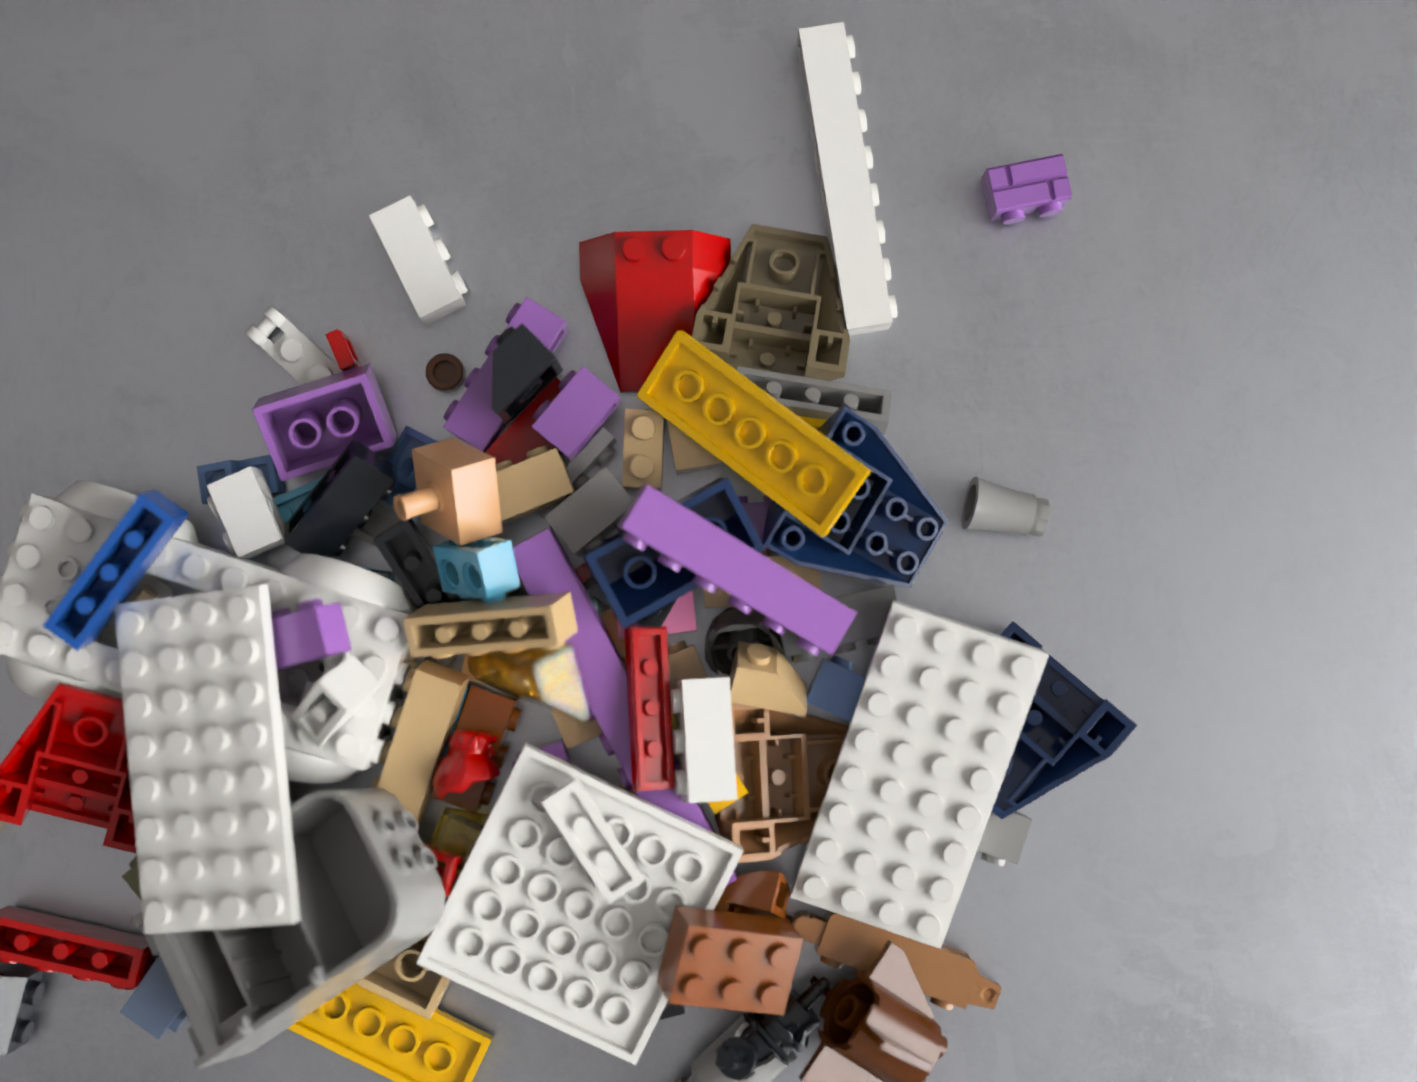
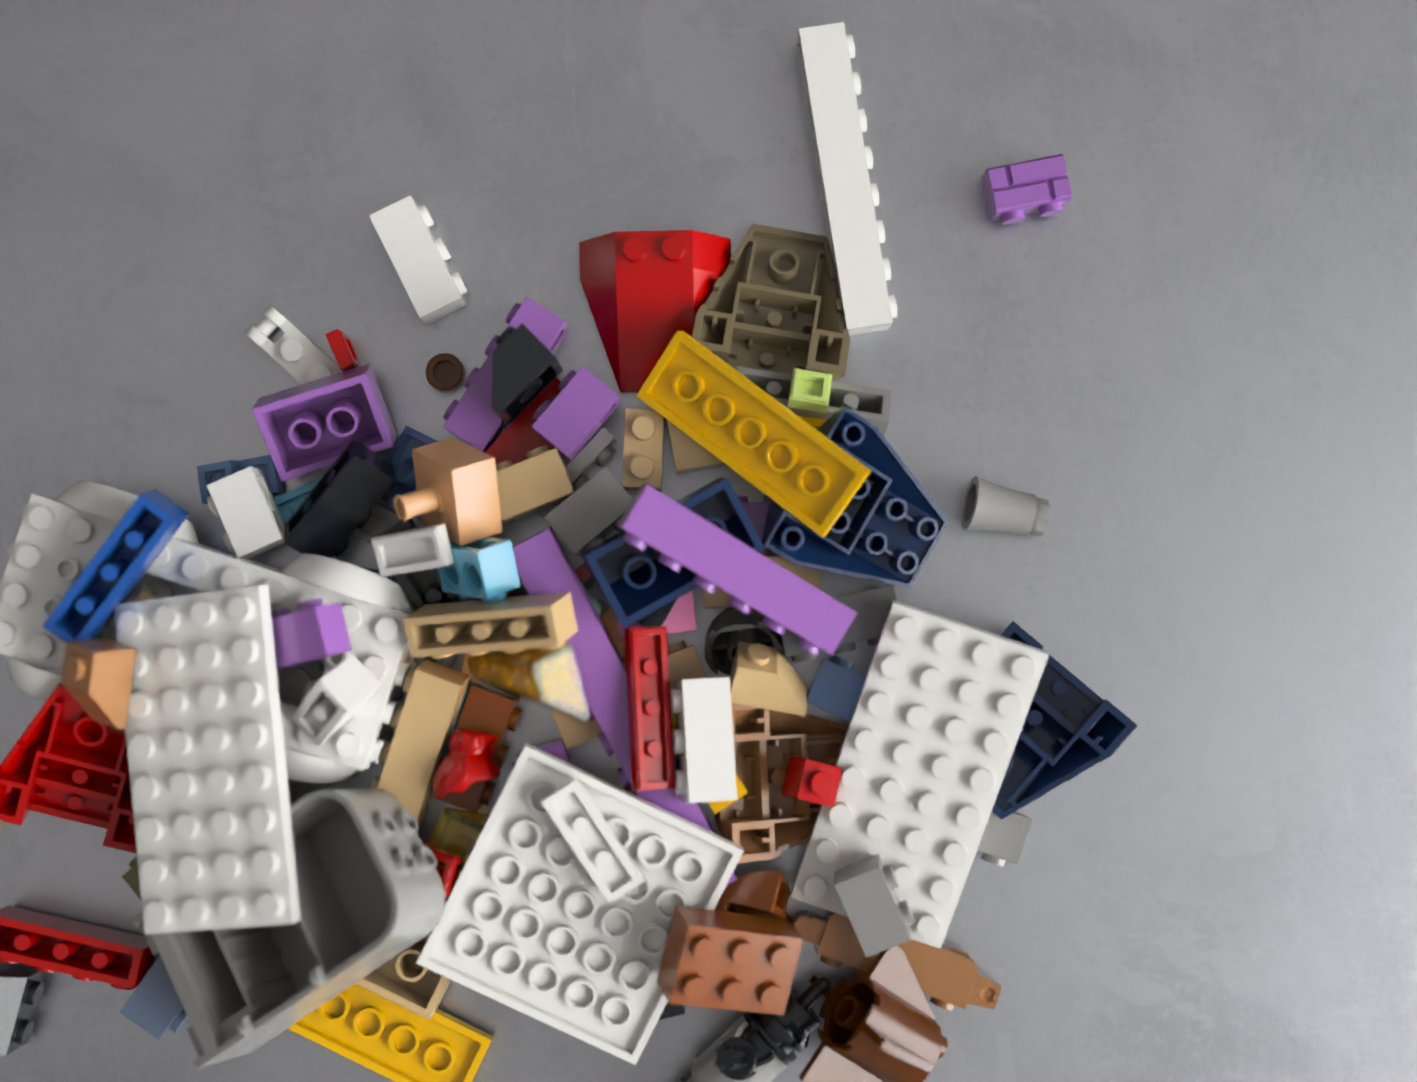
none -> medium nougat slope [61,639,136,730]
none -> white tile [371,523,455,577]
none -> red brick [781,756,843,808]
none -> yellowish green tile [787,368,832,414]
none -> light grey brick [834,854,915,958]

